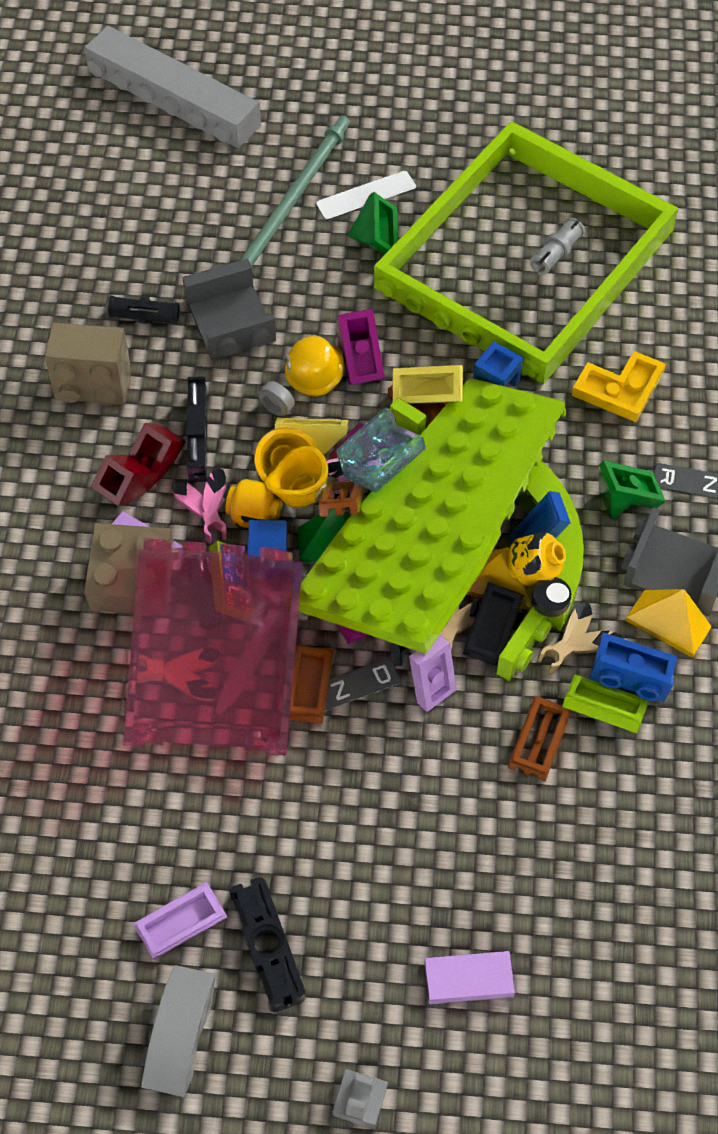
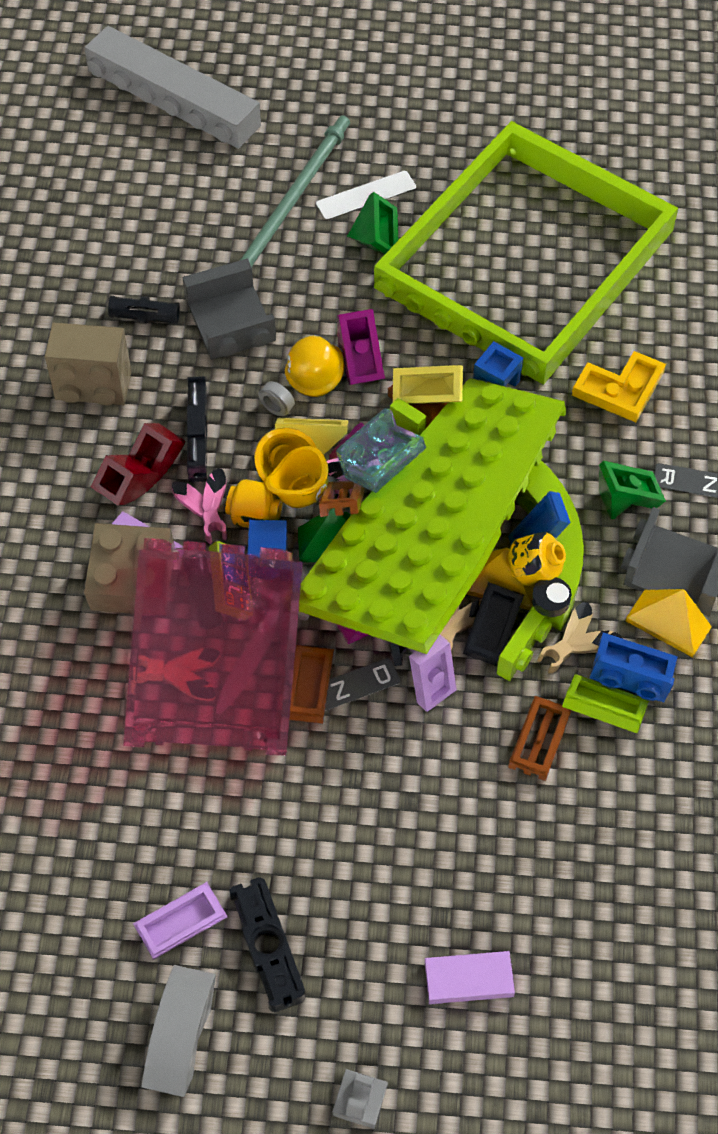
light grey pin [530,218,585,275] -> none

